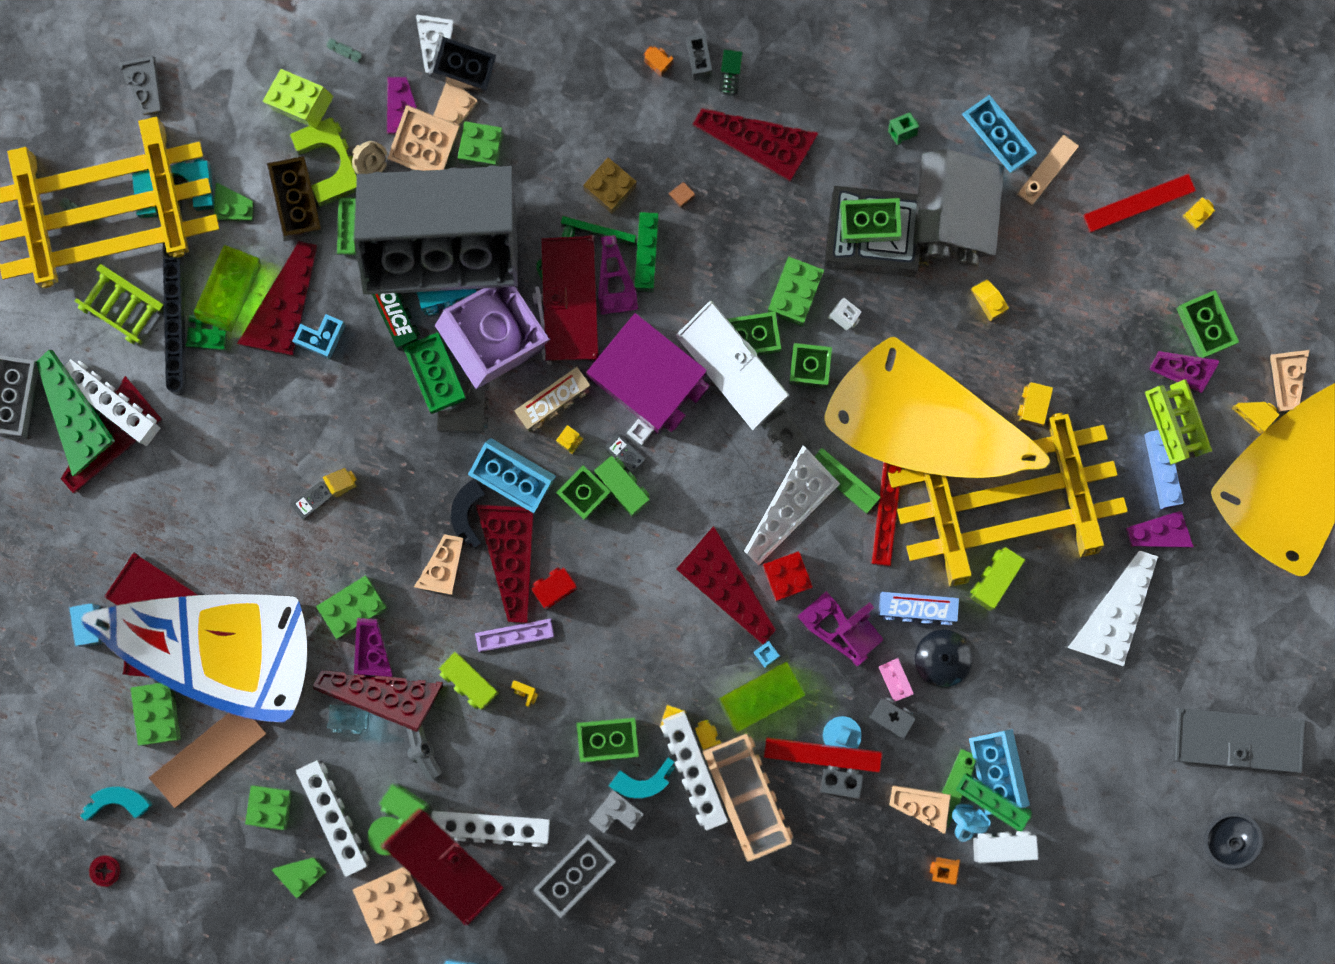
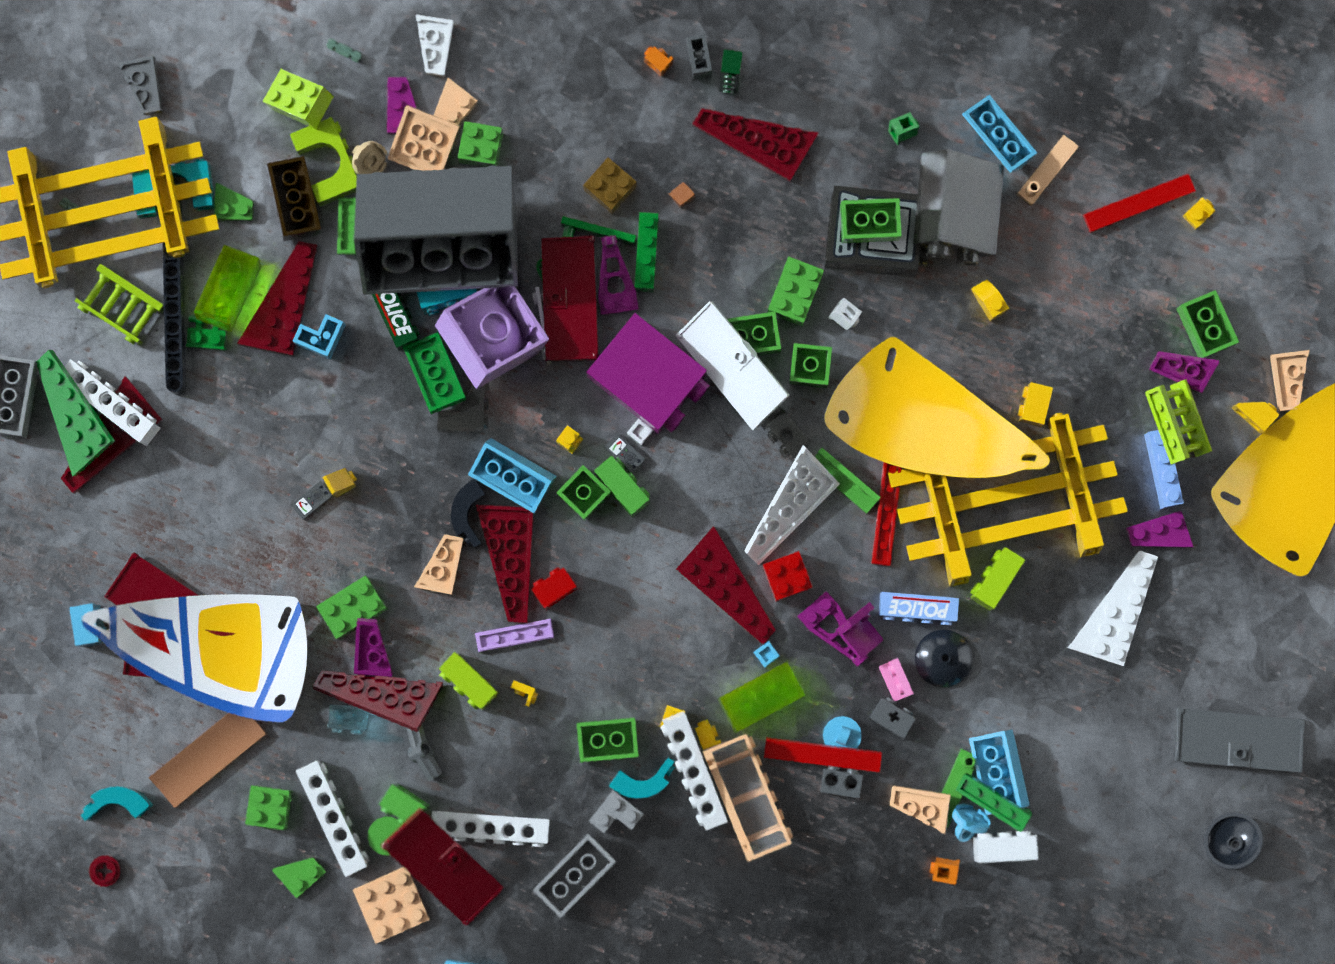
bright green brick [130,683,181,746] -> none
black brick [428,37,497,95] -> none
tan brick [514,367,591,432] -> none

